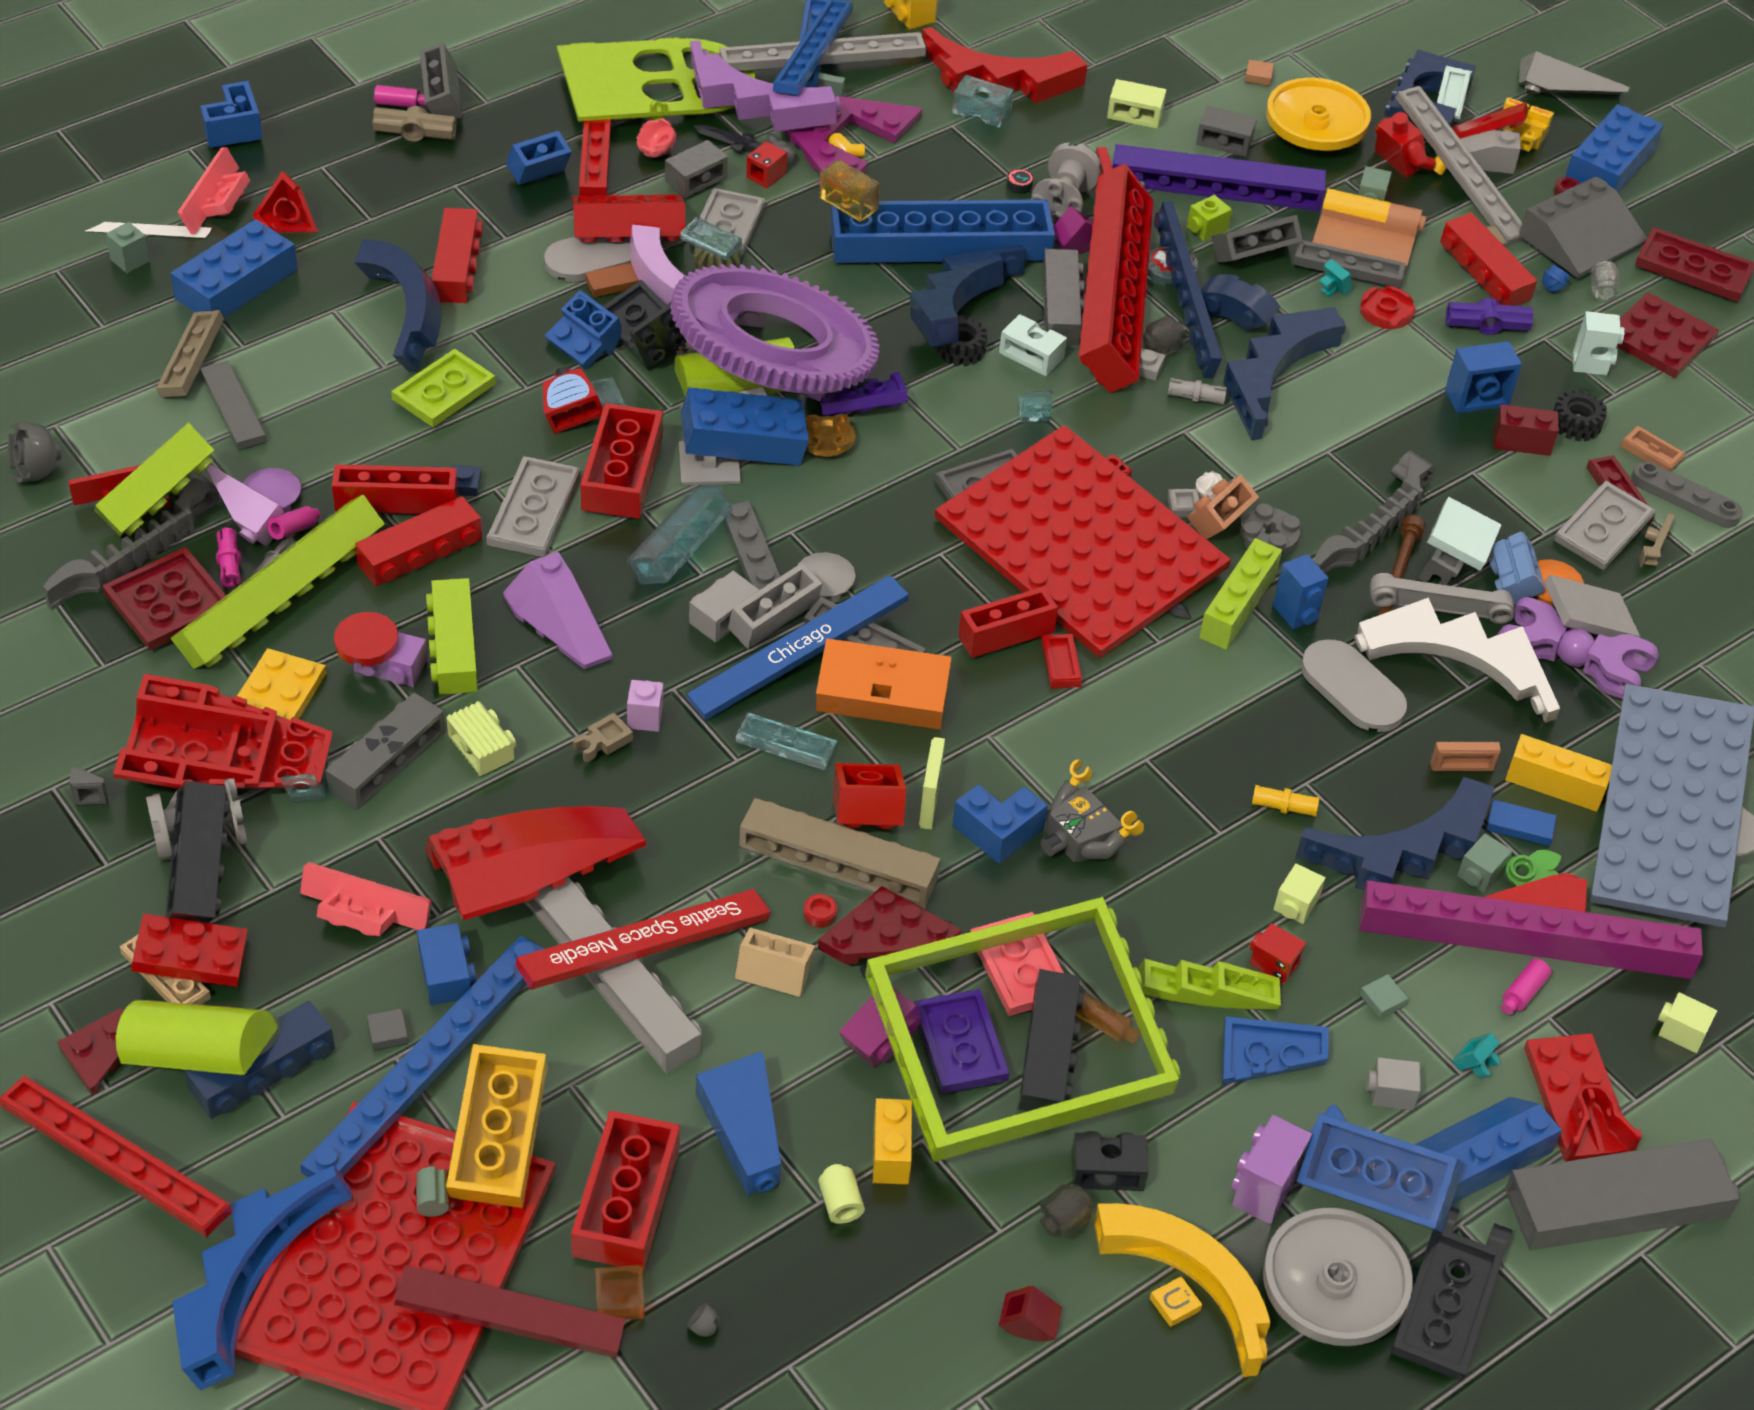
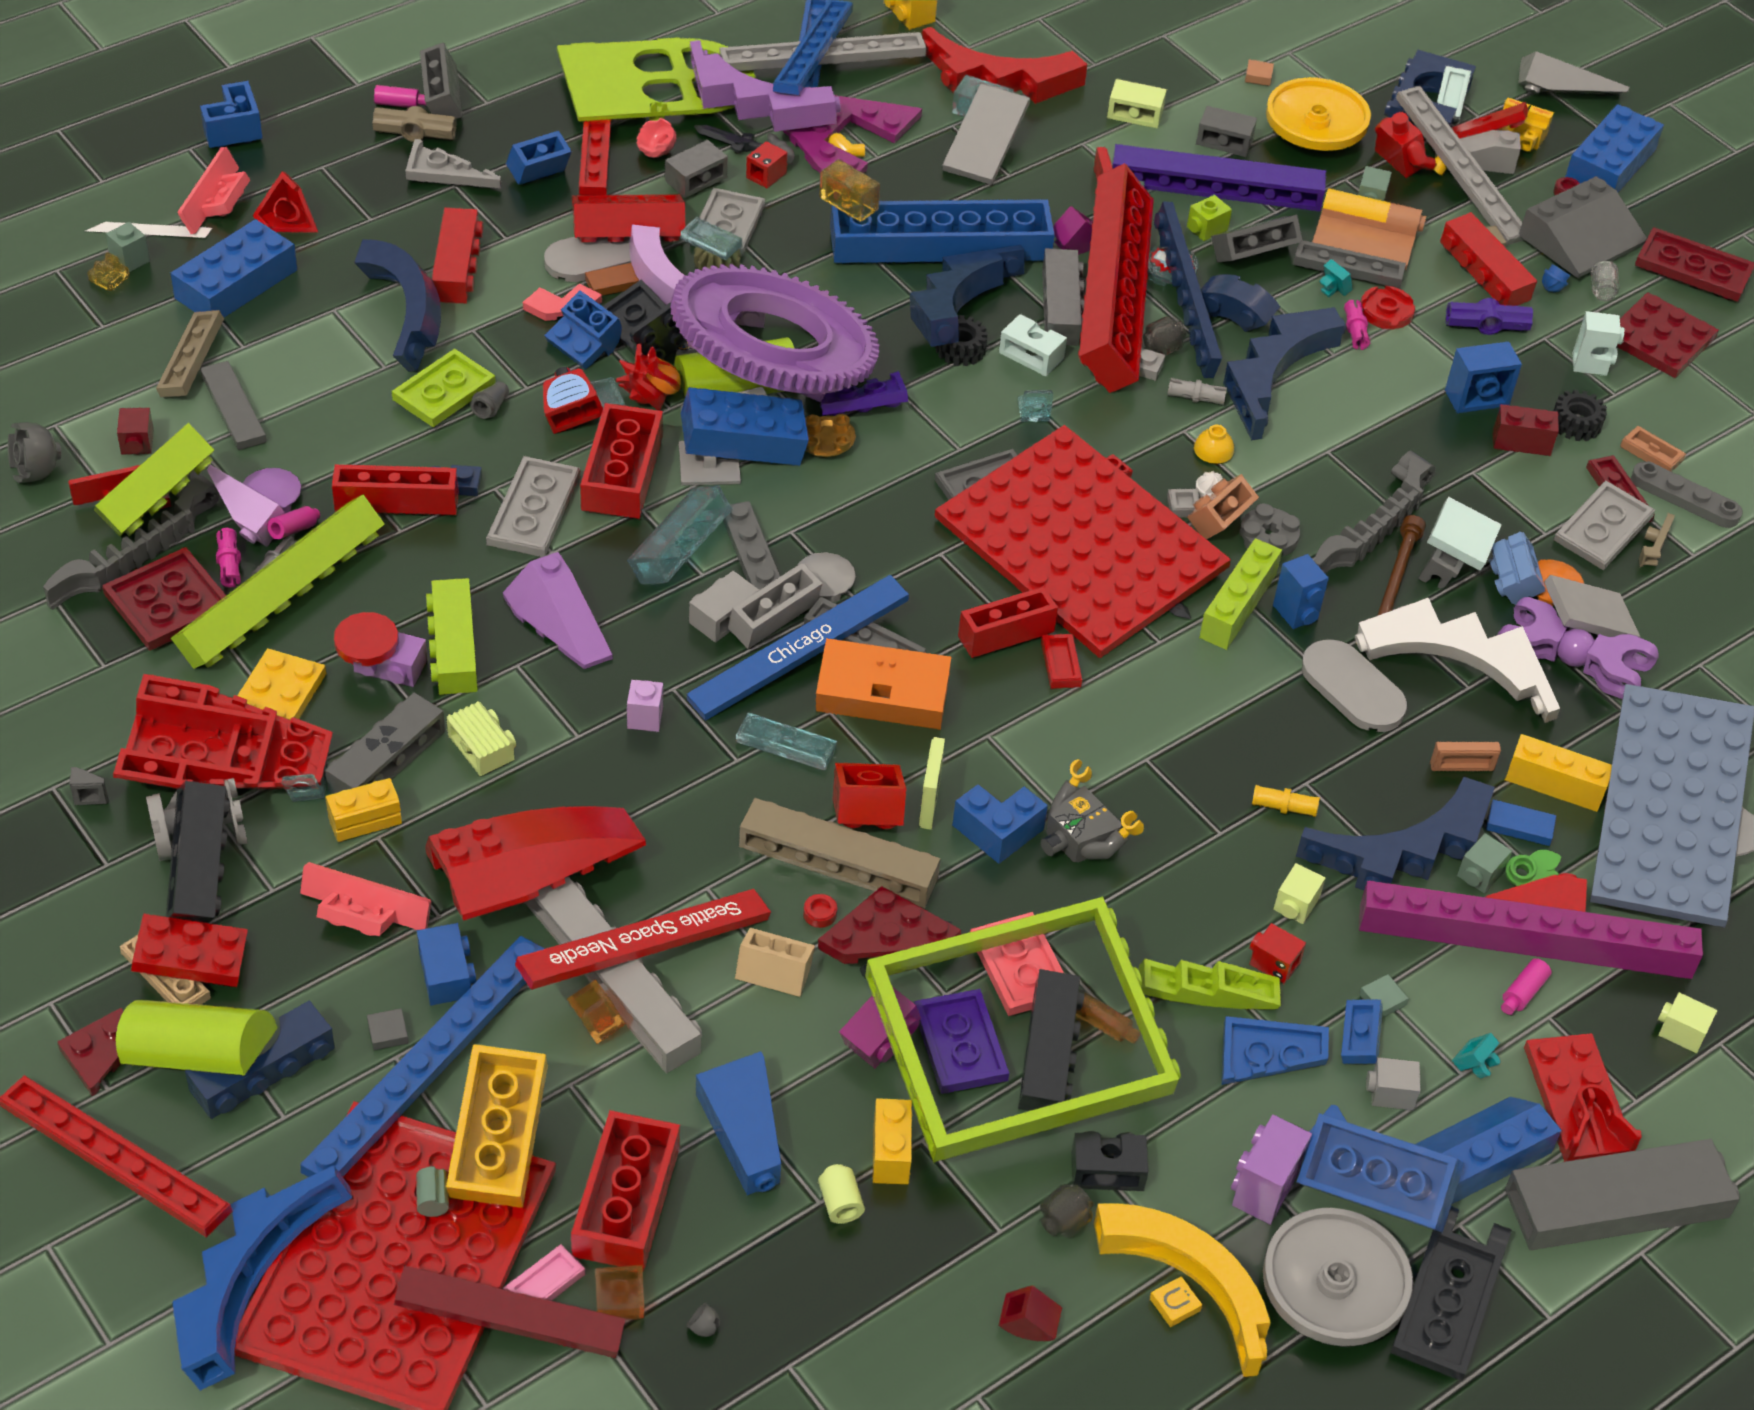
red brick [355,496,482,587] -> none
dark tan plate [573,713,633,762] -> none
sand green tile [817,73,845,97] -> none
black tile [1006,169,1034,193] -> none
light grey piece [1030,143,1101,225] -> none
light grey piece [1370,573,1515,624] -> none
none -> clear yellow tile [87,252,129,291]
none -> dark red brick [117,407,154,455]
none -> yellow brick [325,778,402,842]
none -> light grey wing [405,139,501,188]
none -> dark grey cone [471,381,509,419]
none -> bright pink tile [503,1244,585,1301]
none -> coral tile [523,284,602,321]
none -> clear orange brick [567,979,626,1044]
none -> red hair [616,344,681,411]
none -> light grey tile [943,84,1030,185]
none -> yellow brick [1194,425,1234,464]
none -> blue plate [1341,999,1383,1064]
none -> dark pink pin [1344,300,1370,350]

